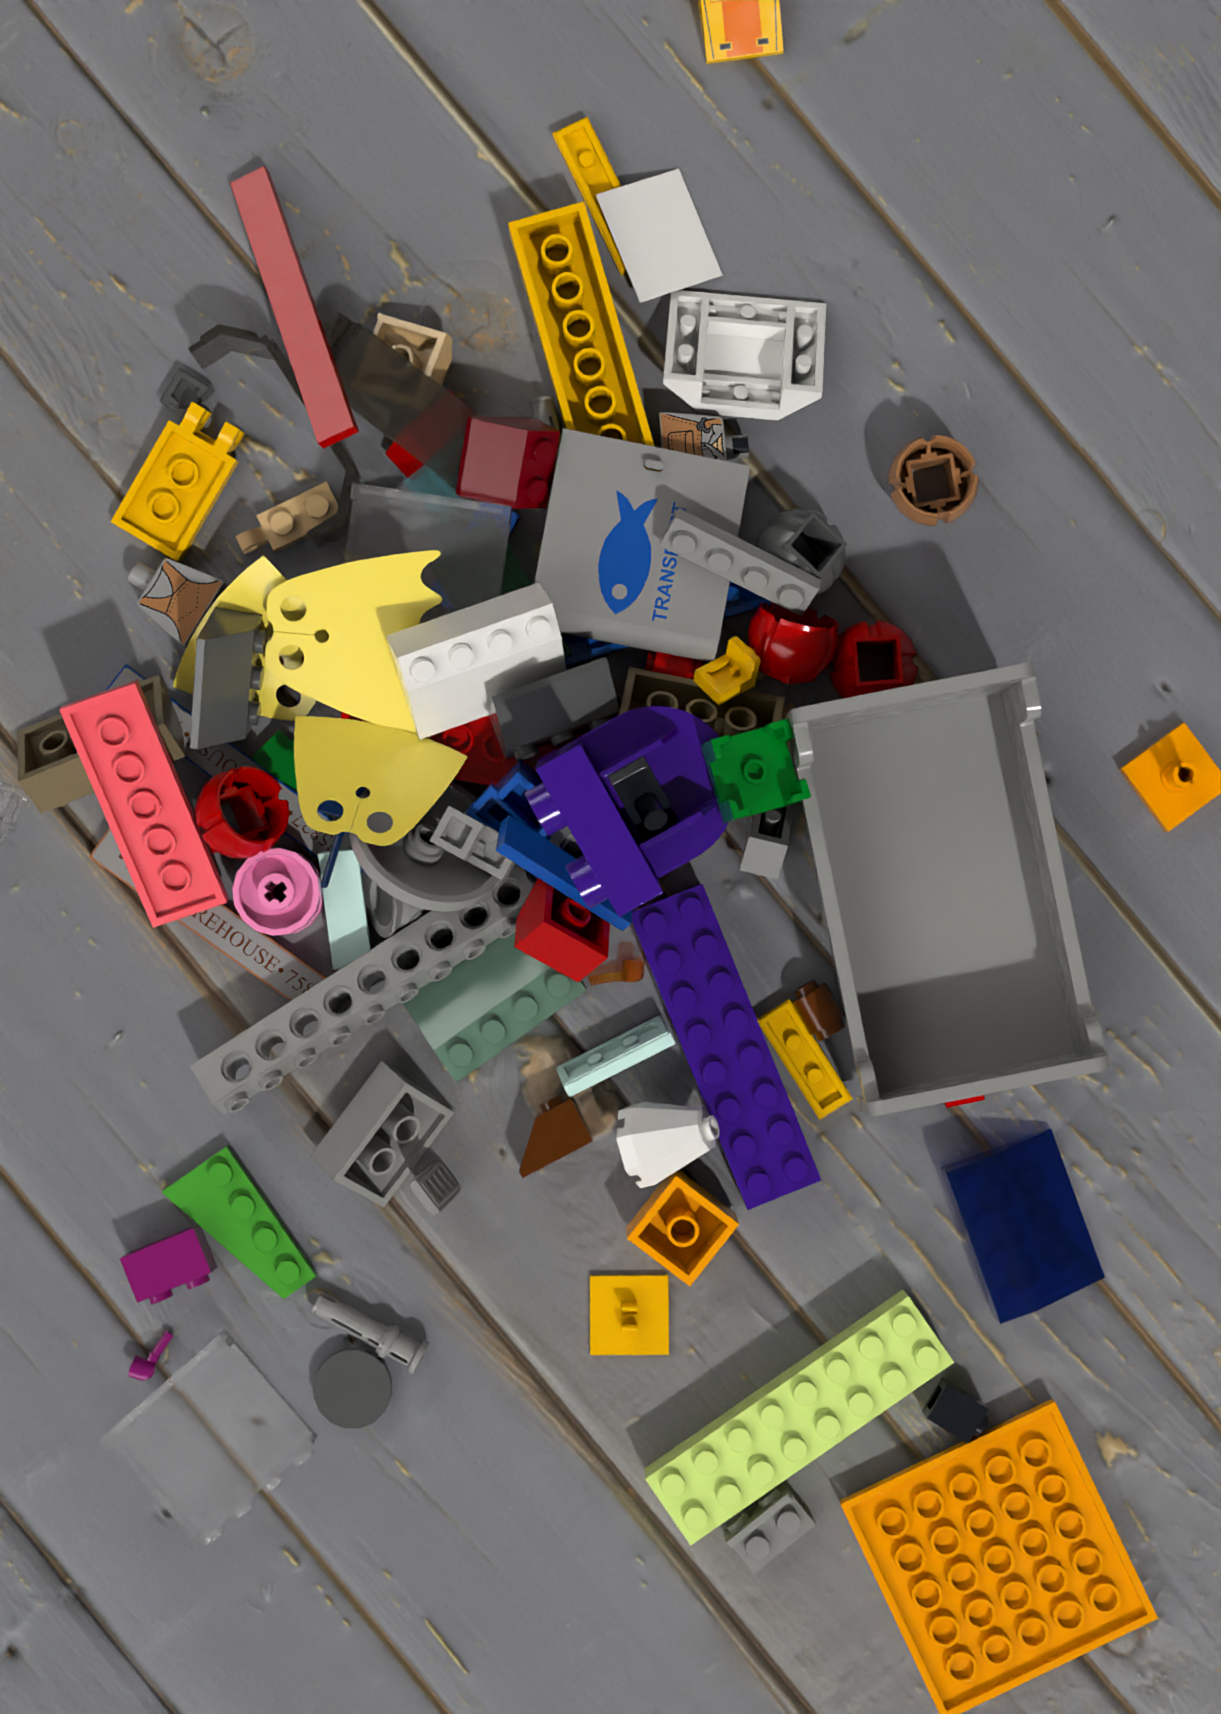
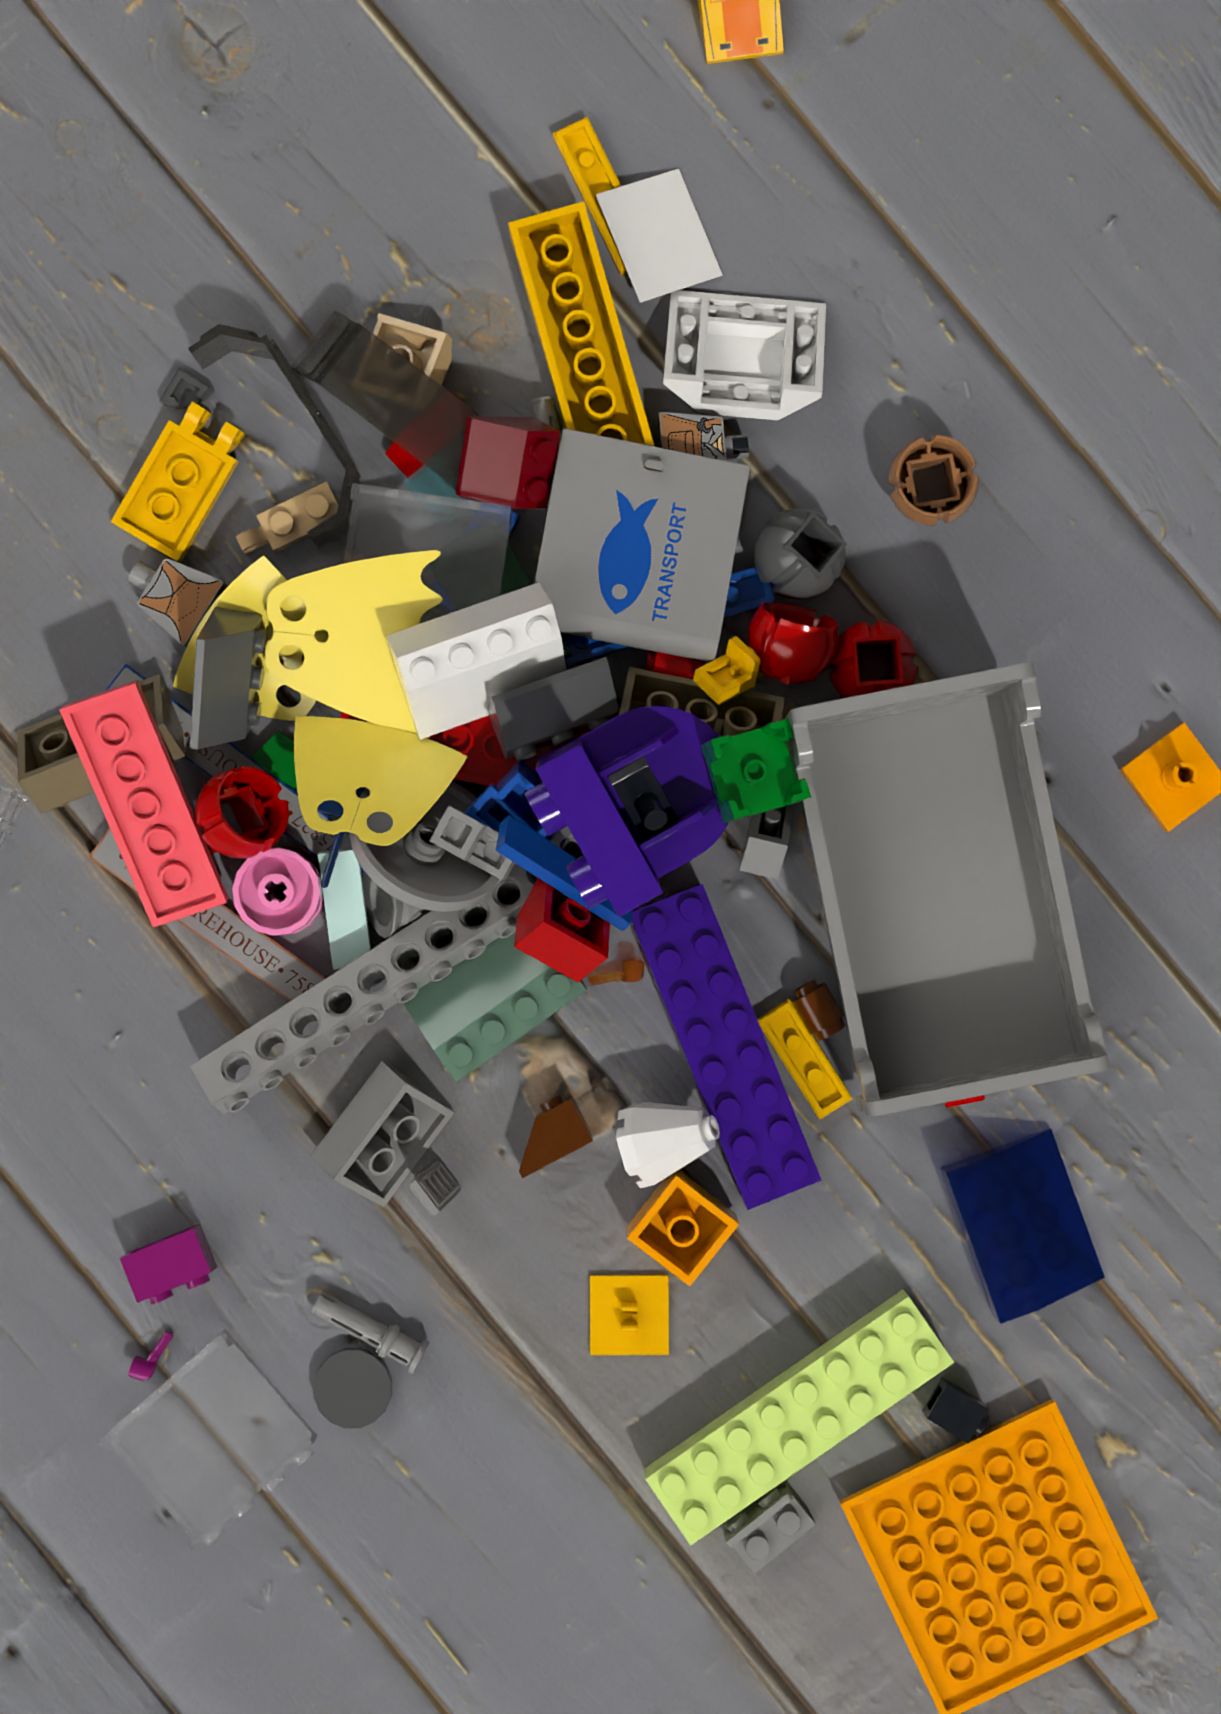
bright green wing [162,1145,318,1299] -> none
tile [230,166,359,449] -> none
light aqua tile [556,1015,676,1098] -> none
light grey plate [659,508,822,616] -> none

